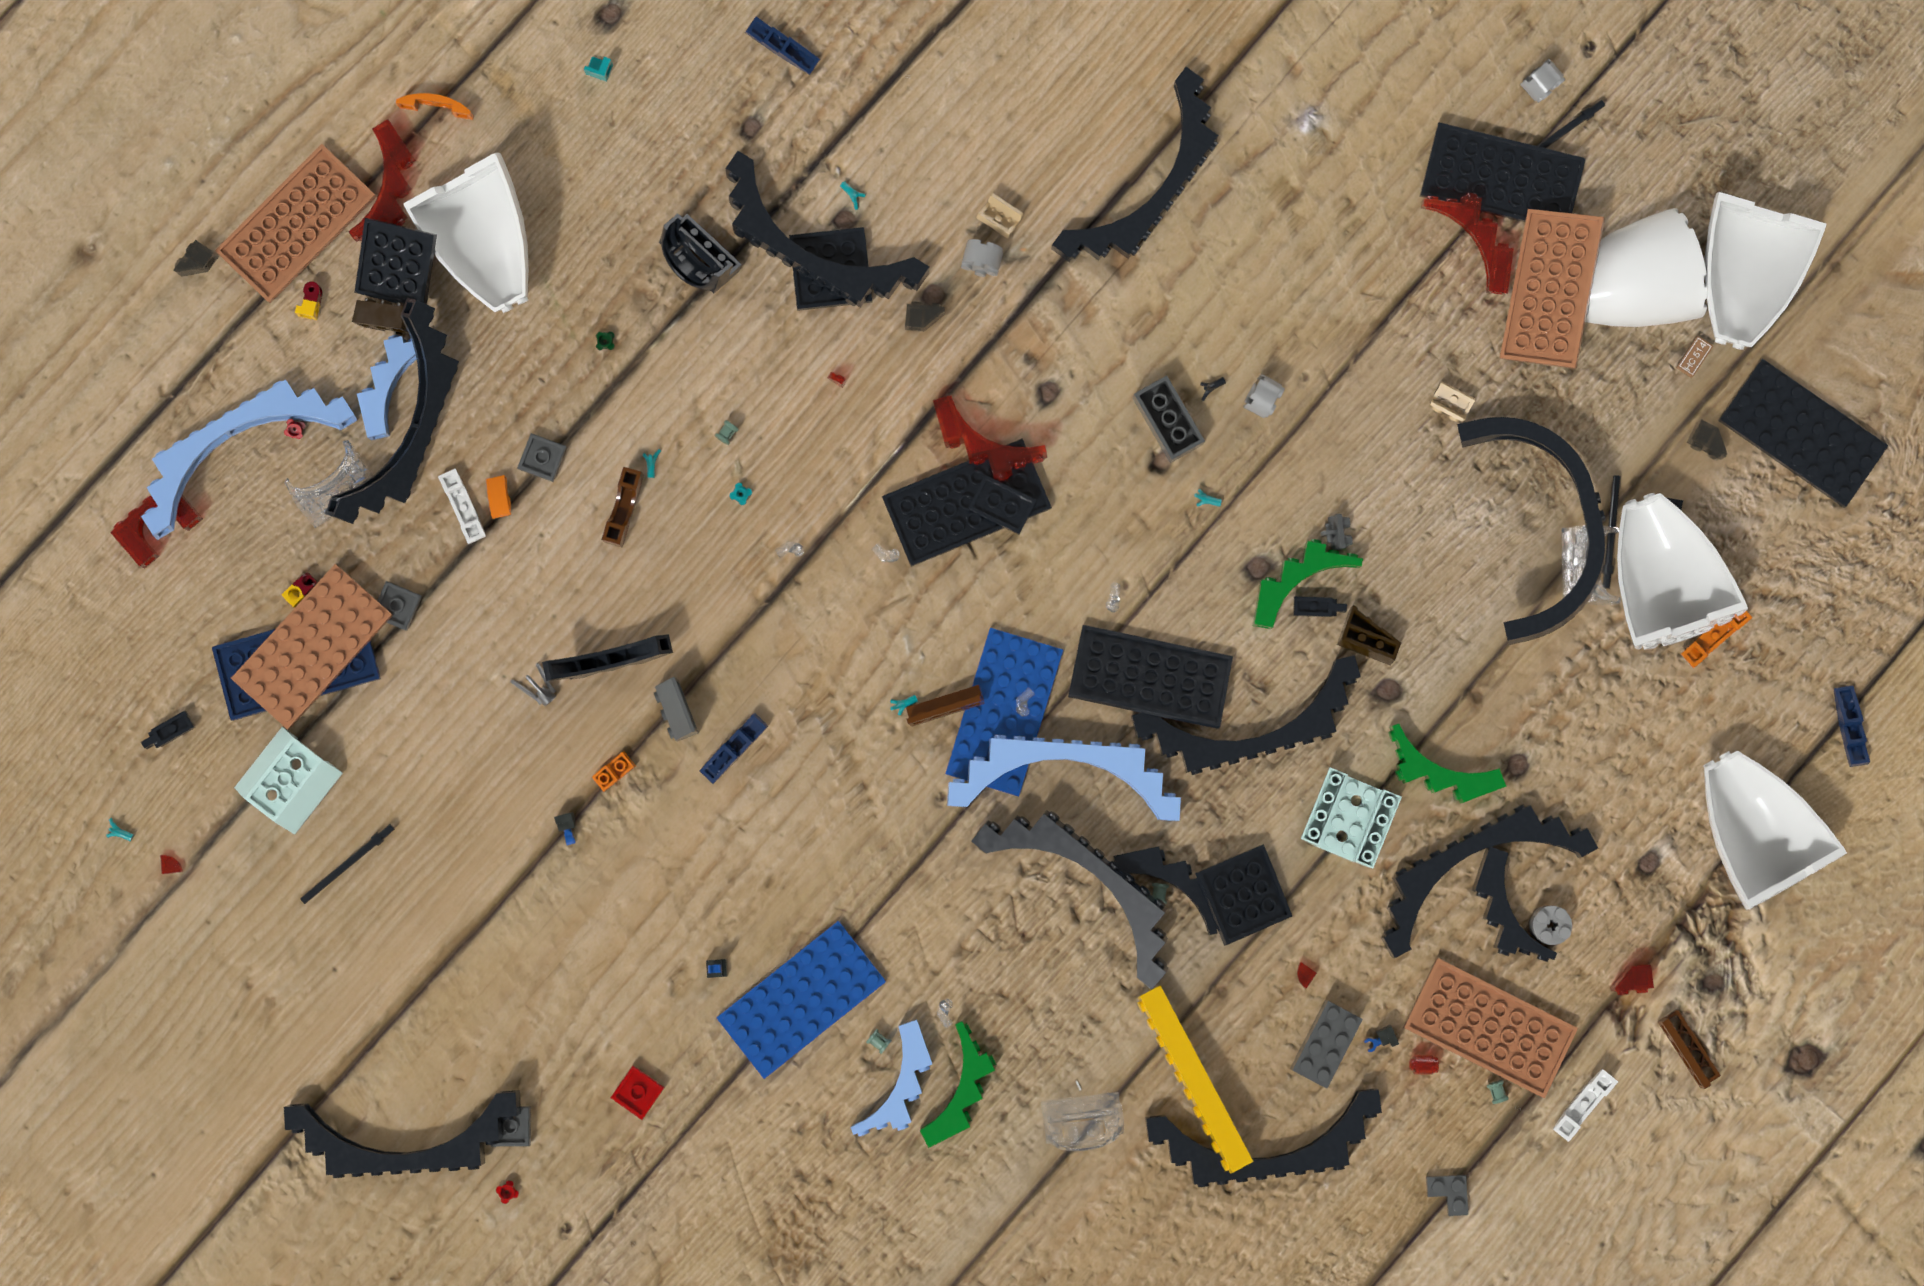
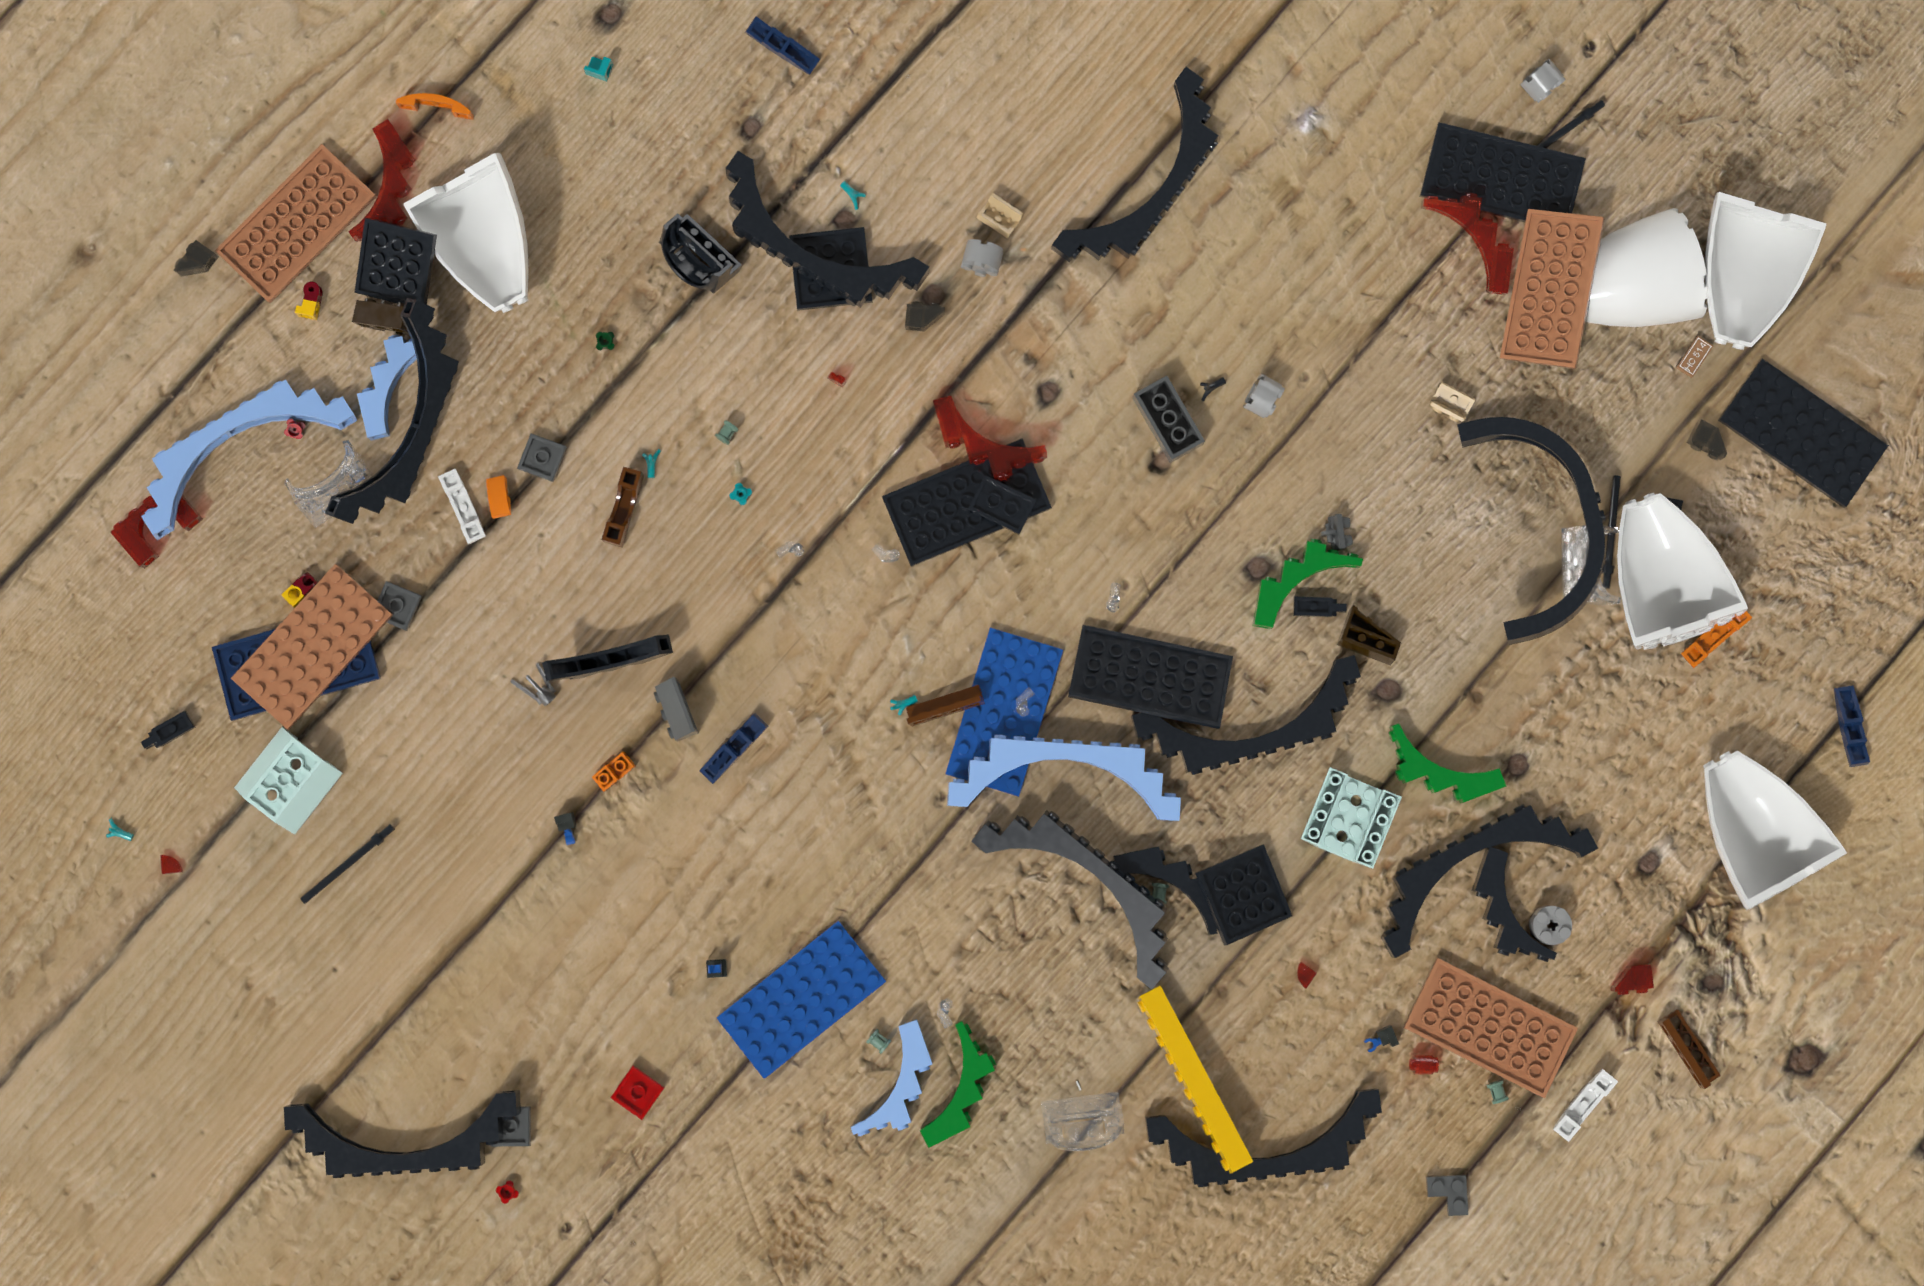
teal bar [1194,489,1222,507] -> none
dark grey brick [1290,1000,1363,1089] -> none

